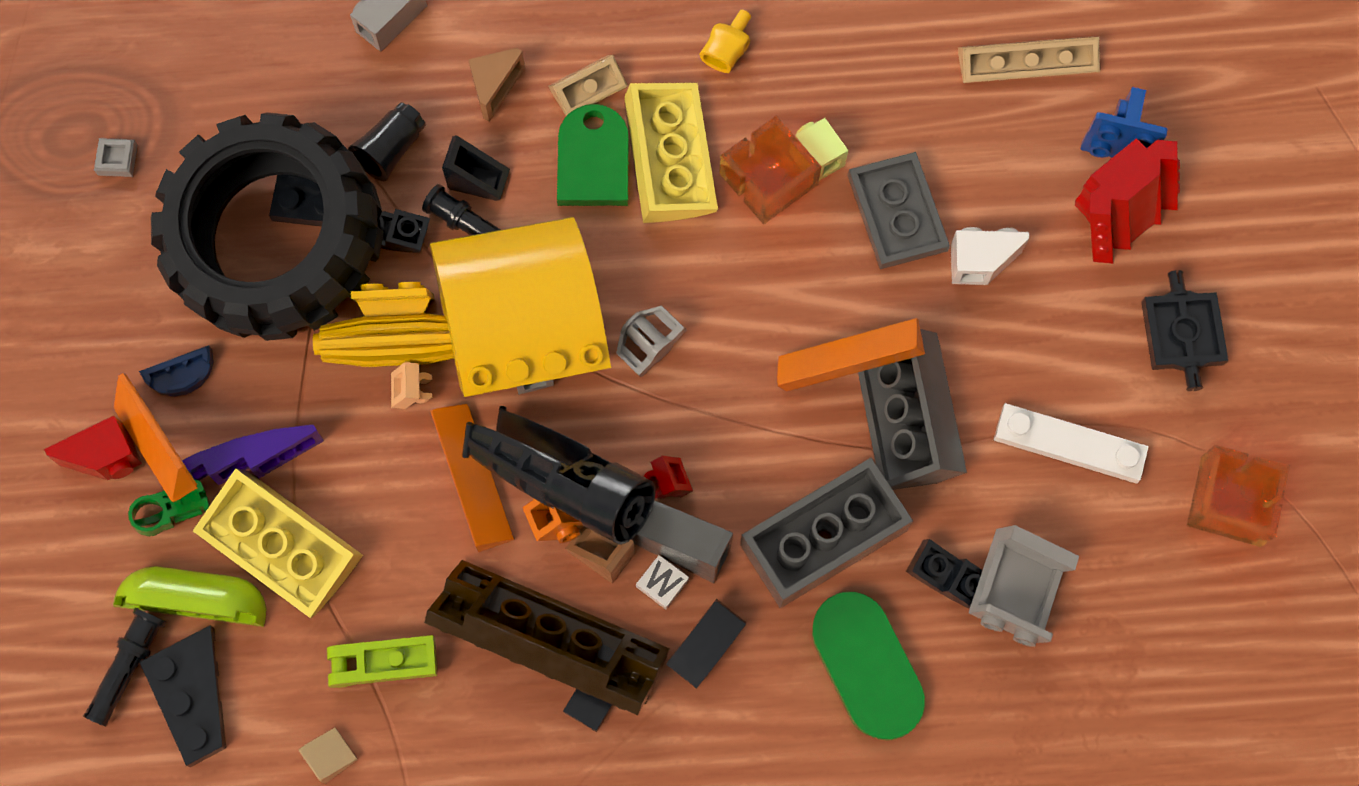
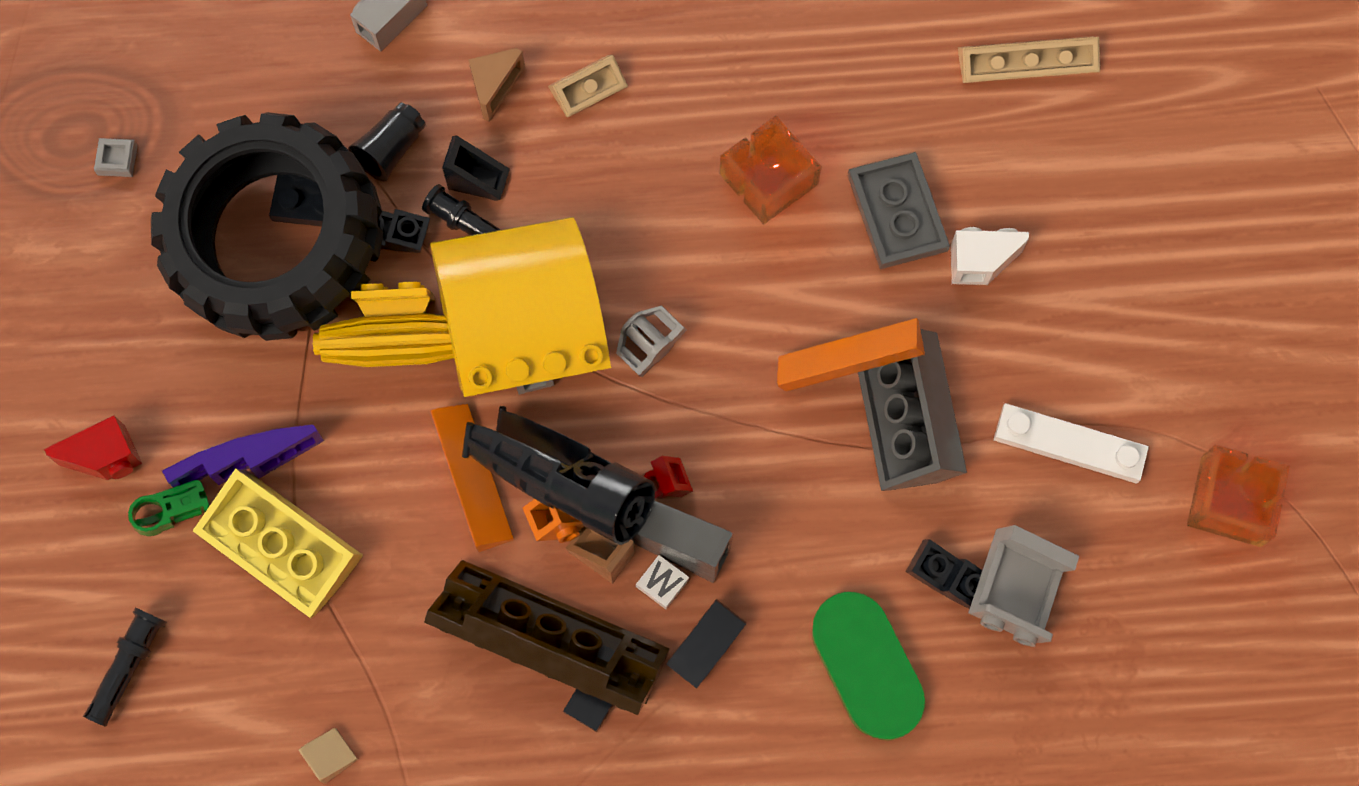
lime brick [113,566,266,627] -> none
orange slope [114,373,197,502] -> none
dark blue tile [139,345,214,397] -> none
black wing [140,625,226,767] -> none
lime plate [327,635,438,688] -> none
light nougat tile [391,362,432,409] -> none
green tile [557,104,629,206] -> none
light yellow slope [624,83,718,223] -> none
yellow piece [699,10,751,73] -> none
dark grey brick [740,458,913,608] -> none
yellowish green brick [793,118,849,182] -> none
red slope [1075,138,1180,264] -> none
blue bracket [1080,87,1168,158] -> none
black plate [1141,270,1229,392] -> none

